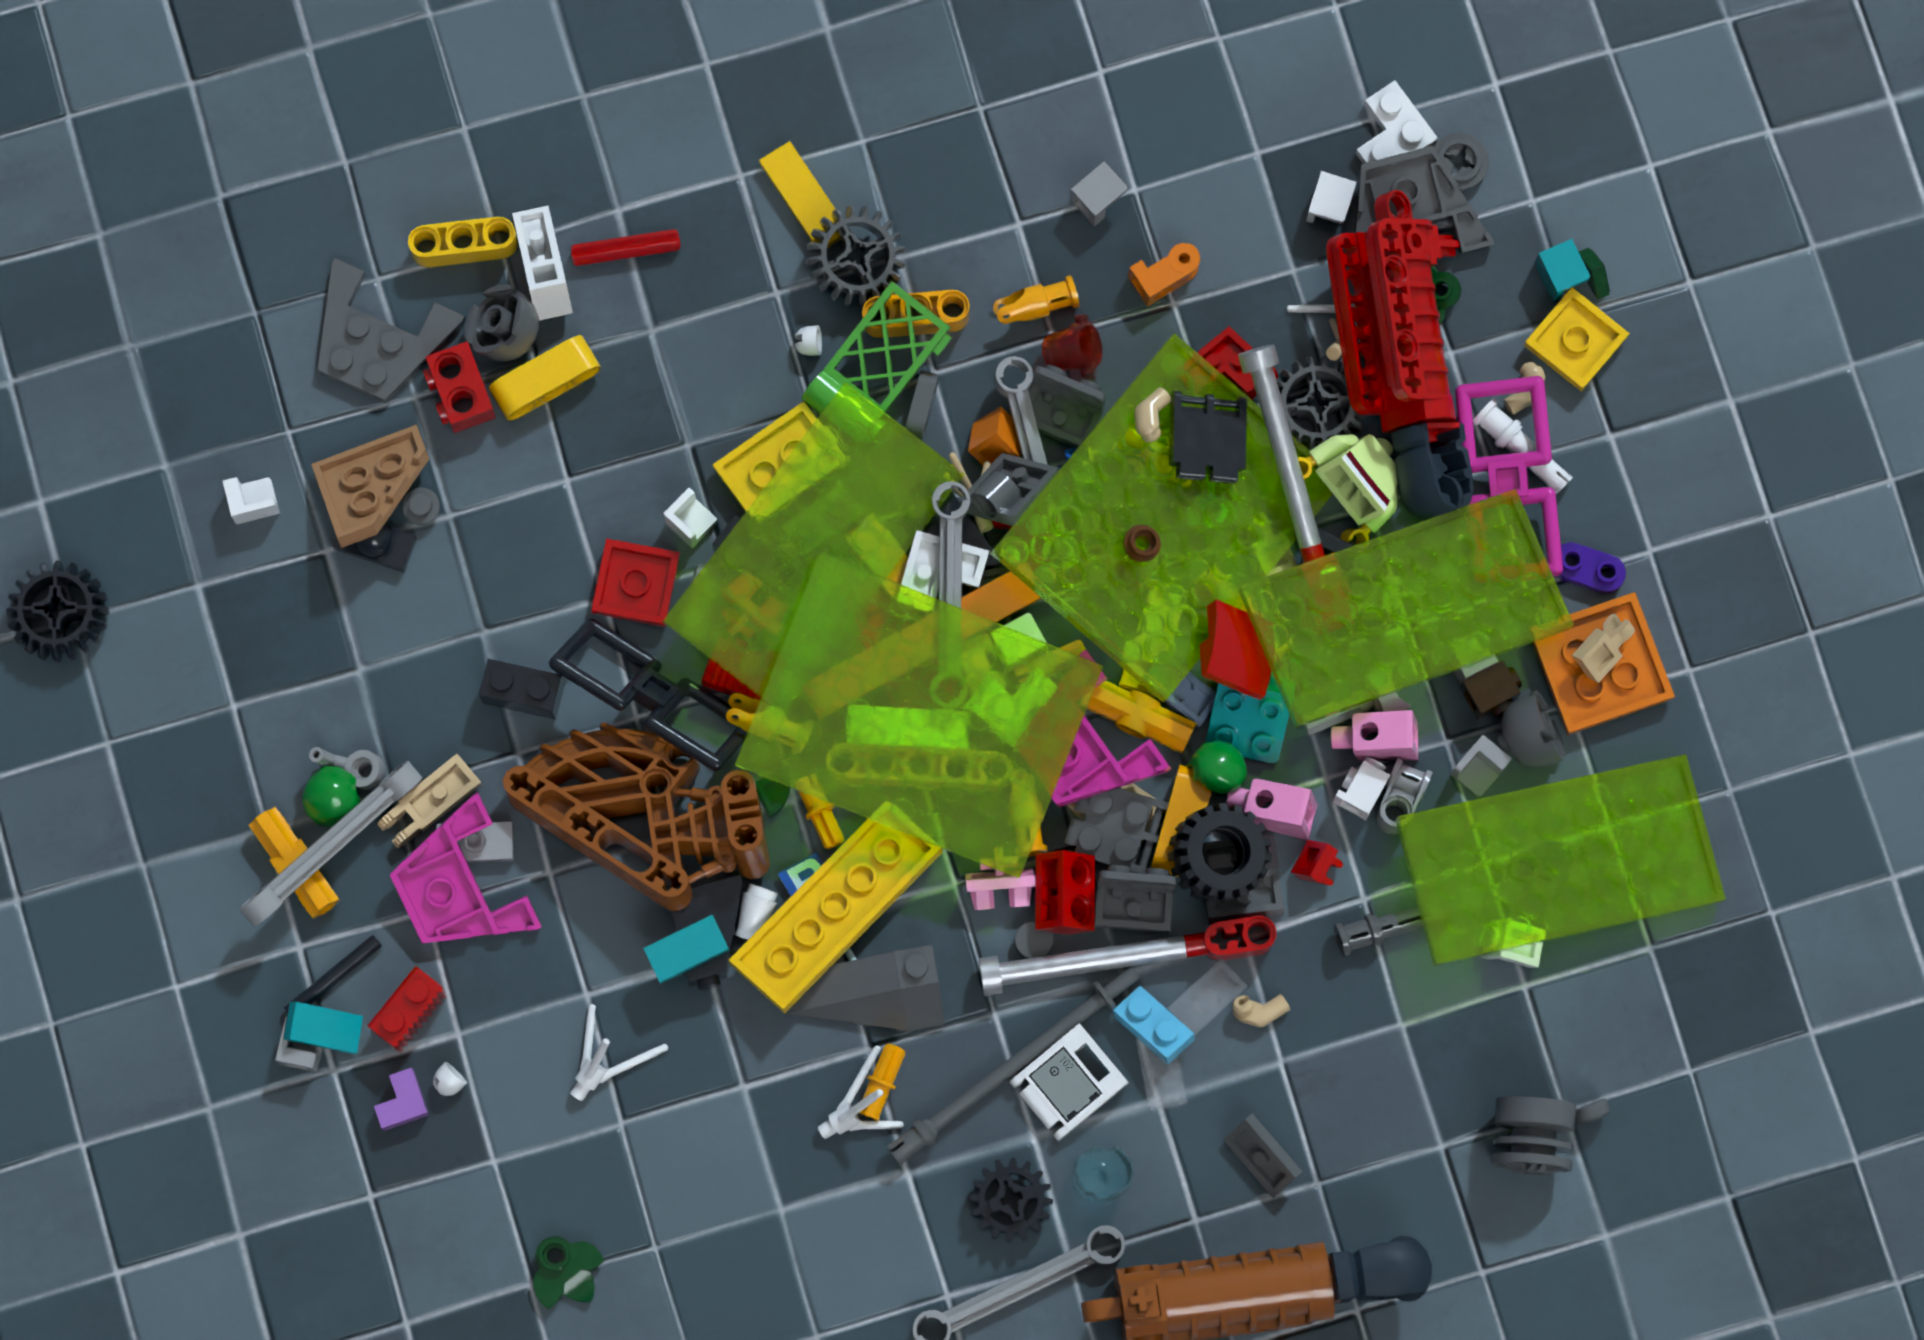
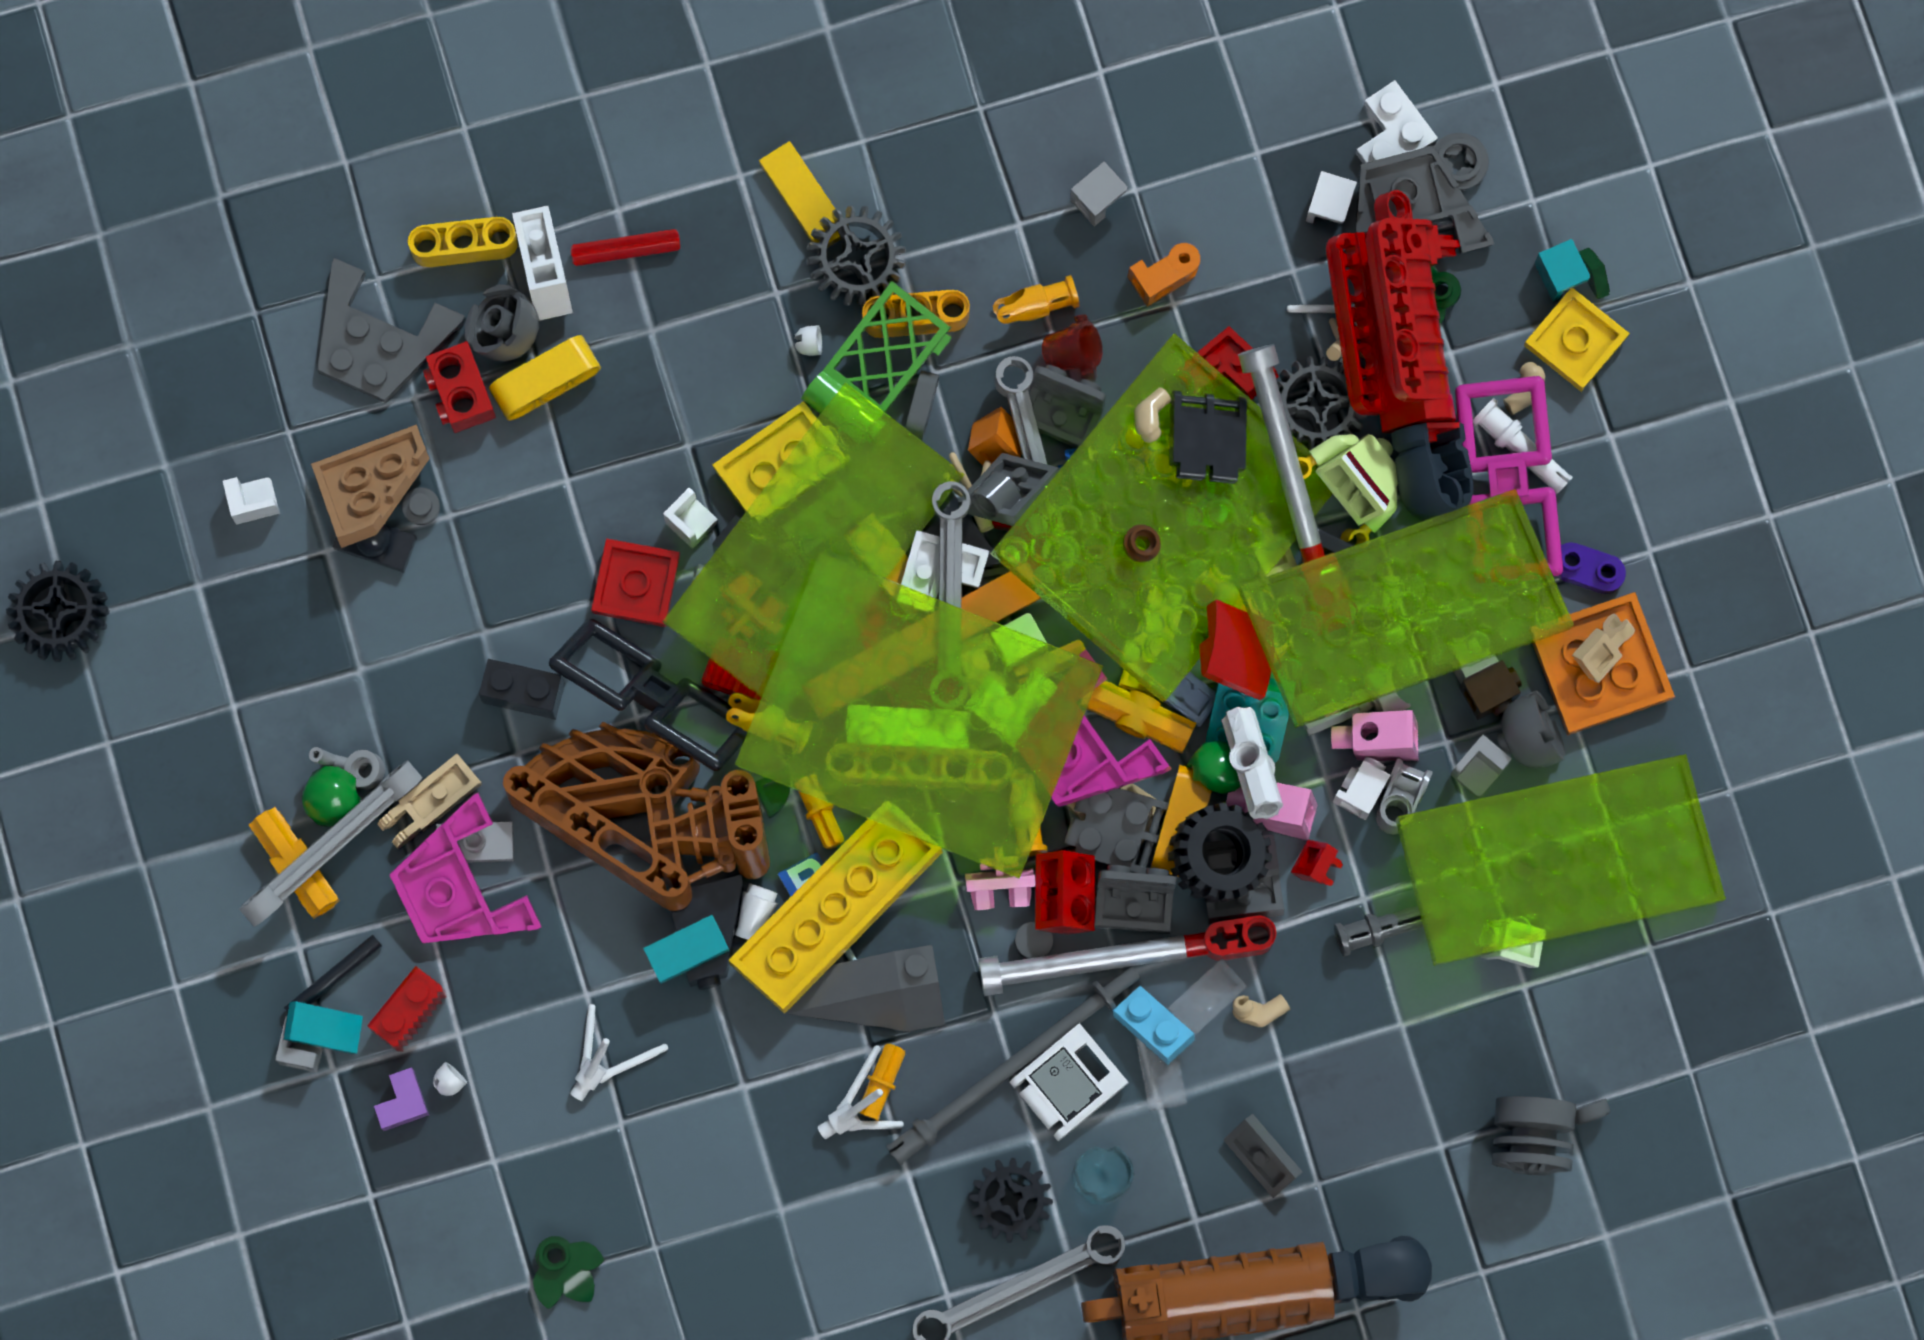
none -> white piece [1222,707,1283,819]

